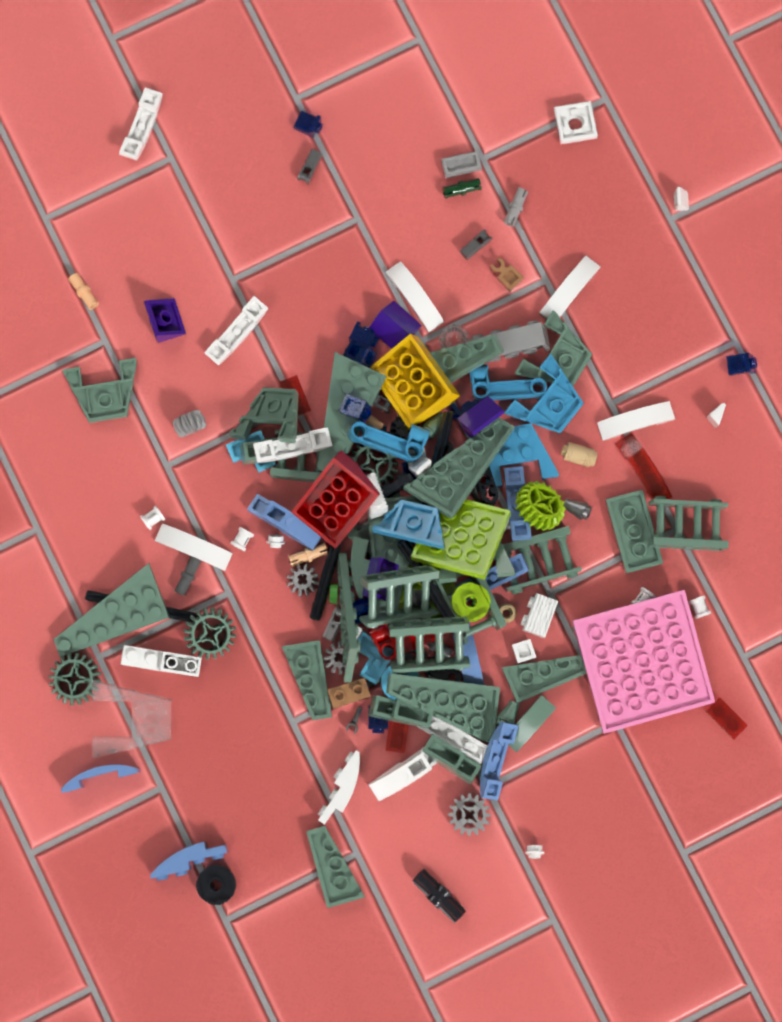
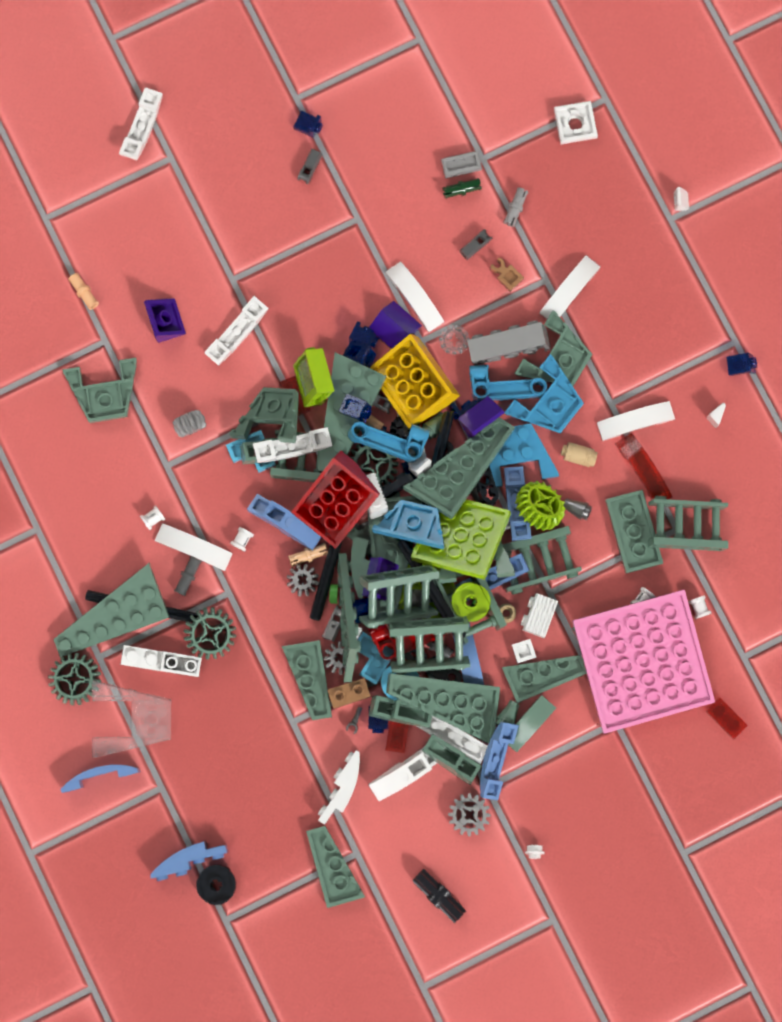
white plate [266,535,285,548] -> none
sand green wing [430,335,504,383] -> none
none -> lime window [293,347,334,407]

